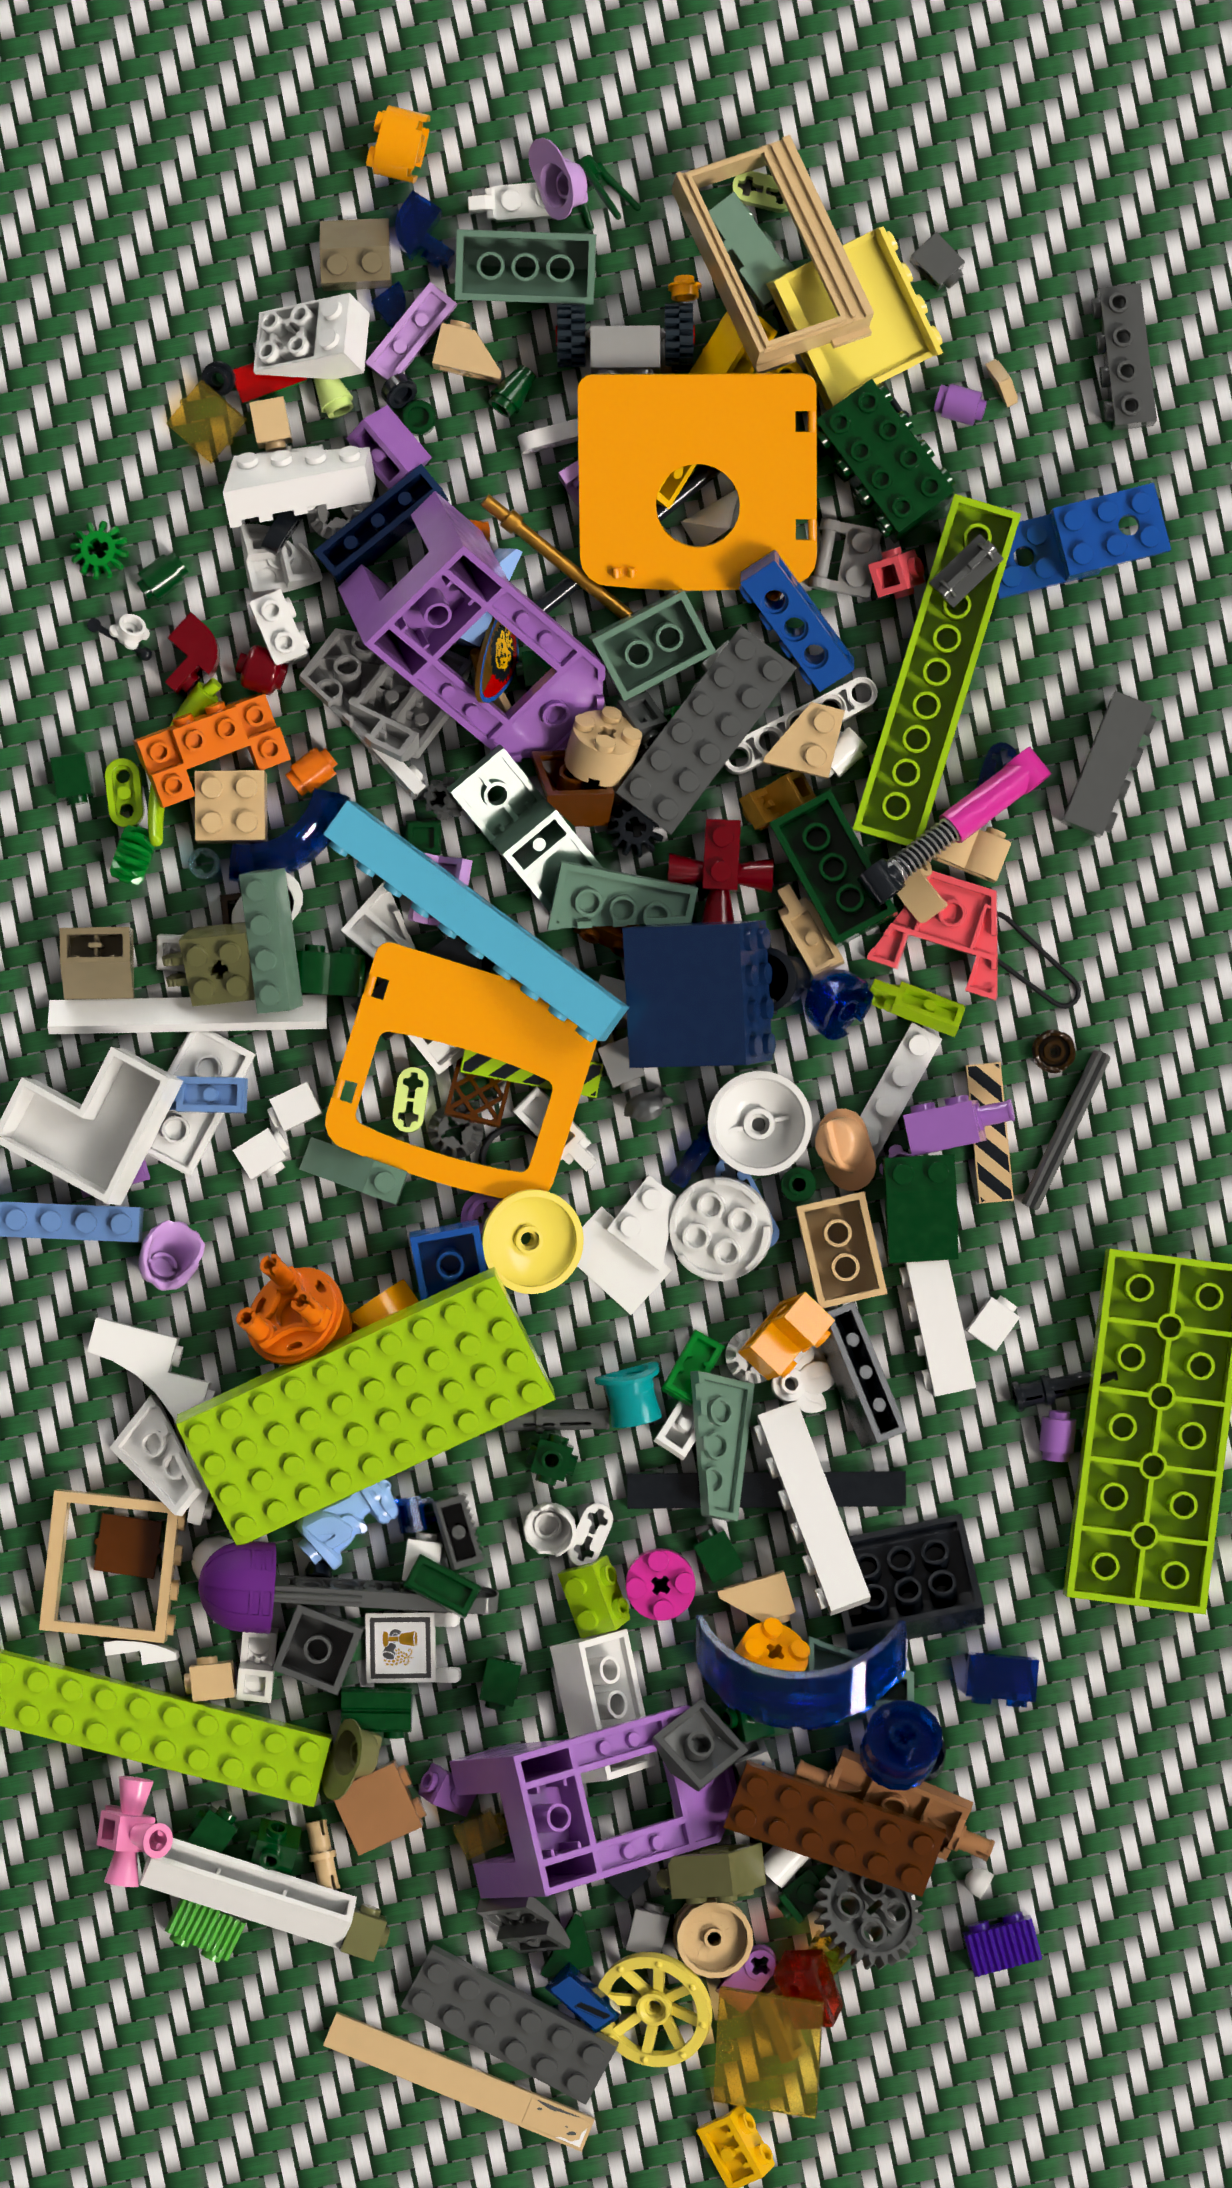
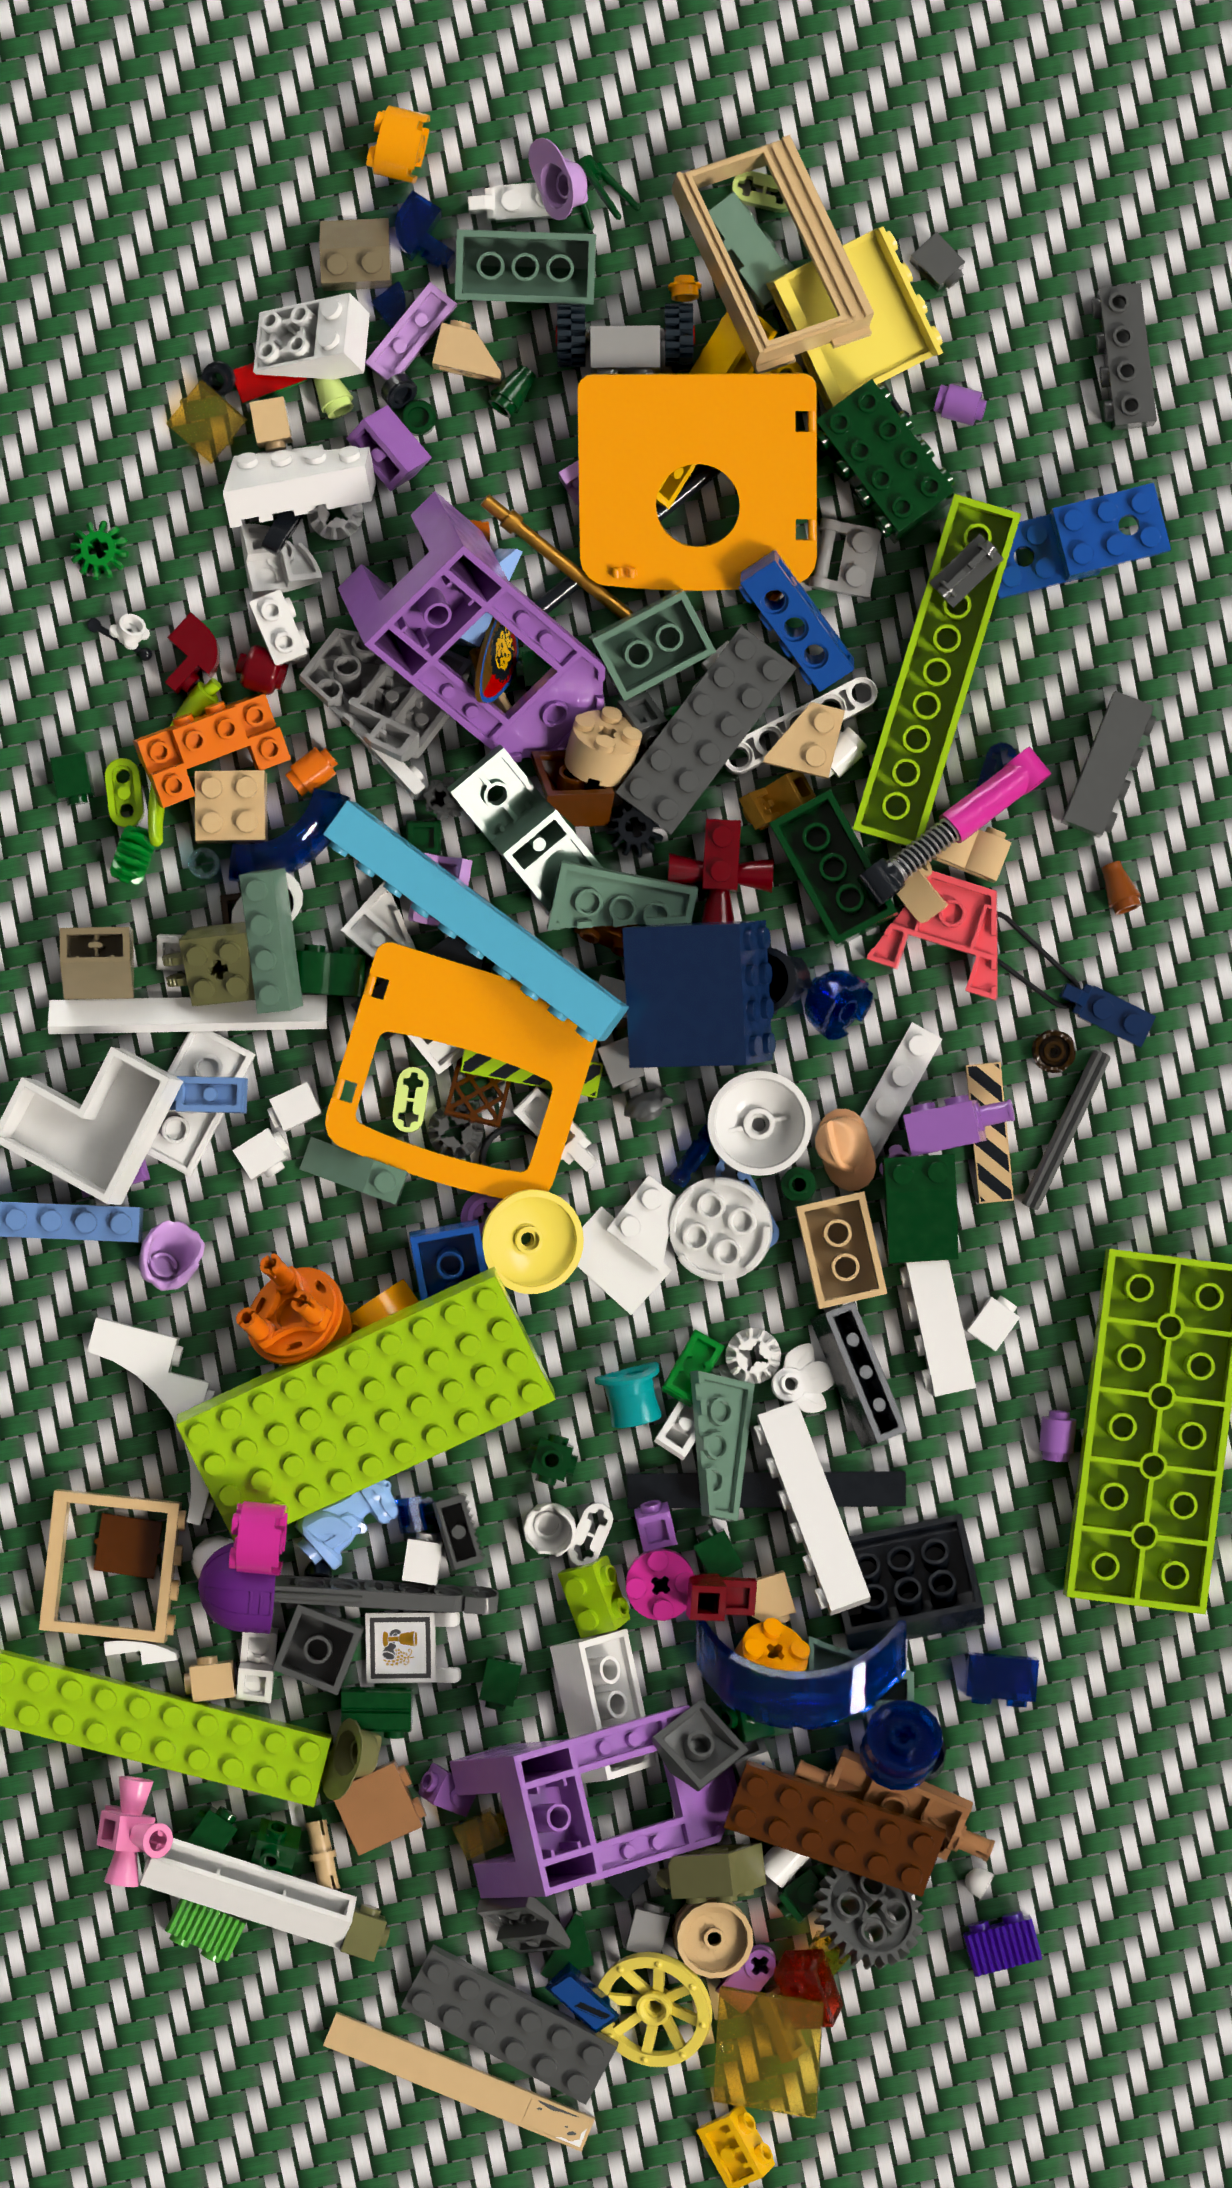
white wing [110,1395,203,1516] -> none
dark green brick [136,551,189,601] -> none
dark blue brick [313,464,449,585] -> none
dark green tile [403,1554,482,1619] -> none
dark grey pin [505,1406,609,1434] -> none
white beam [517,418,578,454] -> none
white slope [681,490,740,546] -> none
light orange brick [738,1292,835,1380] -> none
tan hinge [777,884,844,979] -> none
lime hinge [866,979,966,1037] -> none
coral brick [868,546,925,599] -> none
tan tile [985,359,1018,408] -> none
black pin [1011,1370,1118,1412] -> none
none -> dark pink brick [229,1501,288,1576]
none -> medium lavender bracket [634,1500,678,1552]
none -> dark red brick [686,1574,757,1621]
none -> dark blue hinge [1059,983,1156,1048]
none -> dark orange cone [1101,861,1141,915]

